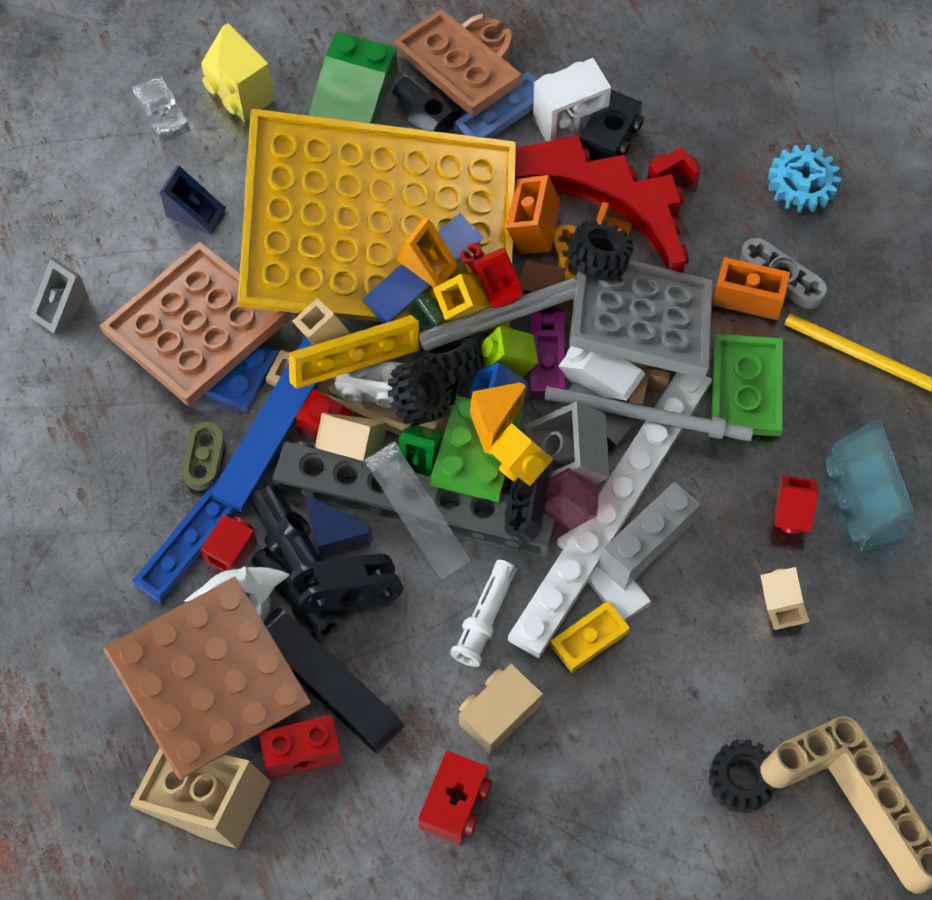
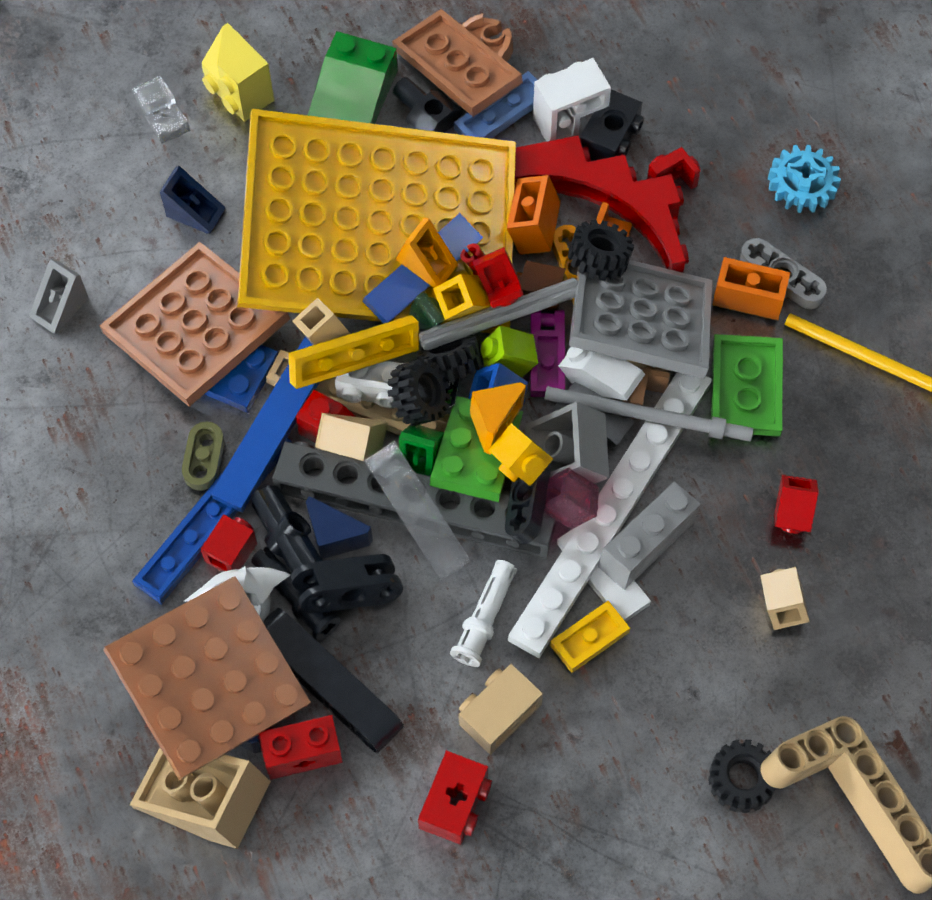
clear light blue slope [826,419,916,552] -> none

